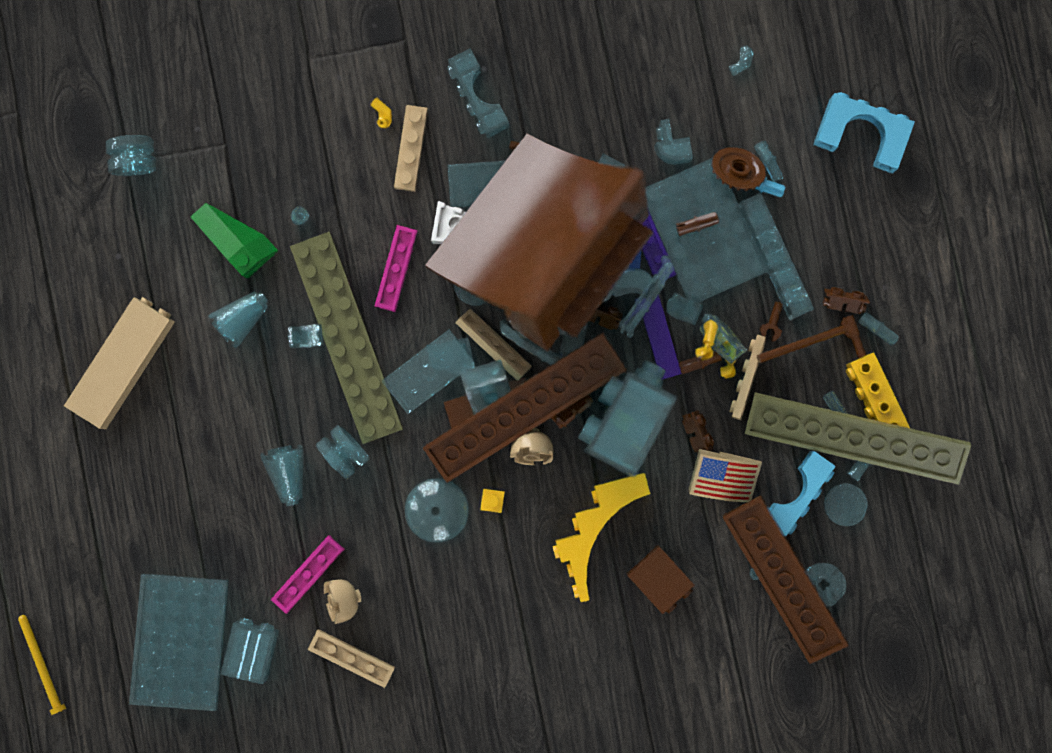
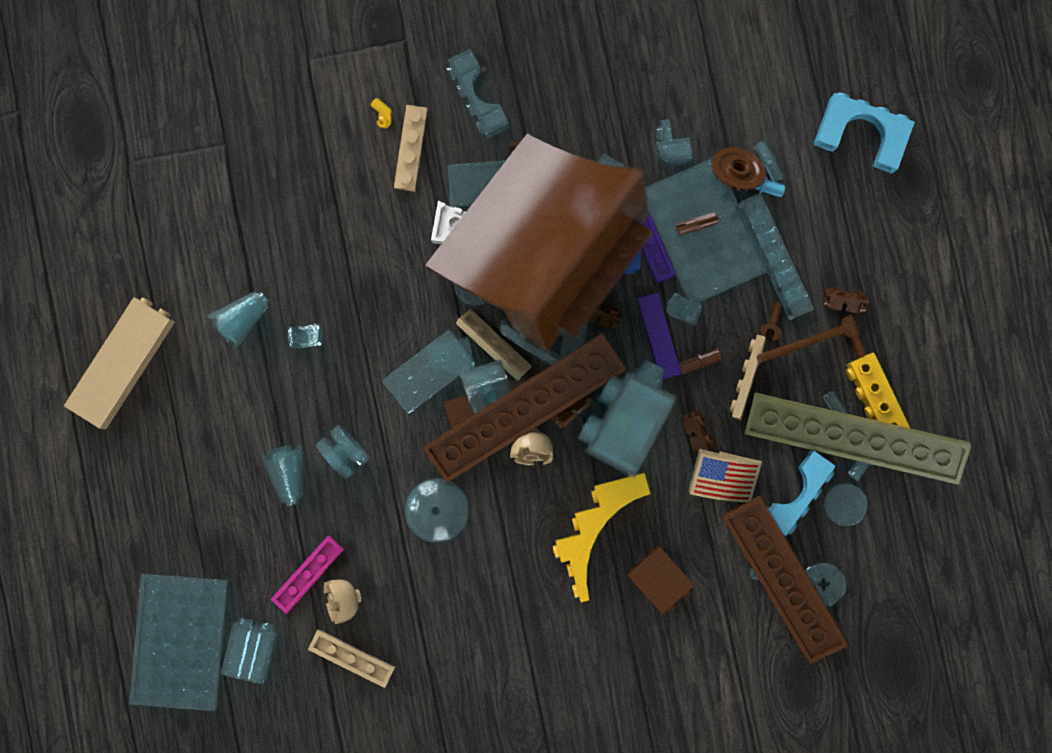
yellow bar [18,615,66,715] -> none
clear light blue wheel [105,135,157,176] -> none
green wedge [191,203,278,279] -> none
clear light blue hinge [290,206,309,225] -> none
olive plate [290,231,403,444] -> none
dark pink tile [375,225,418,312] -> none
yellow plate [480,489,505,513] -> none
clear light blue piece [603,256,674,338] -> none
torso [696,314,747,379] -> none
clear light blue arm [729,46,754,76] -> none
clear light blue axle [858,311,899,346] -> none

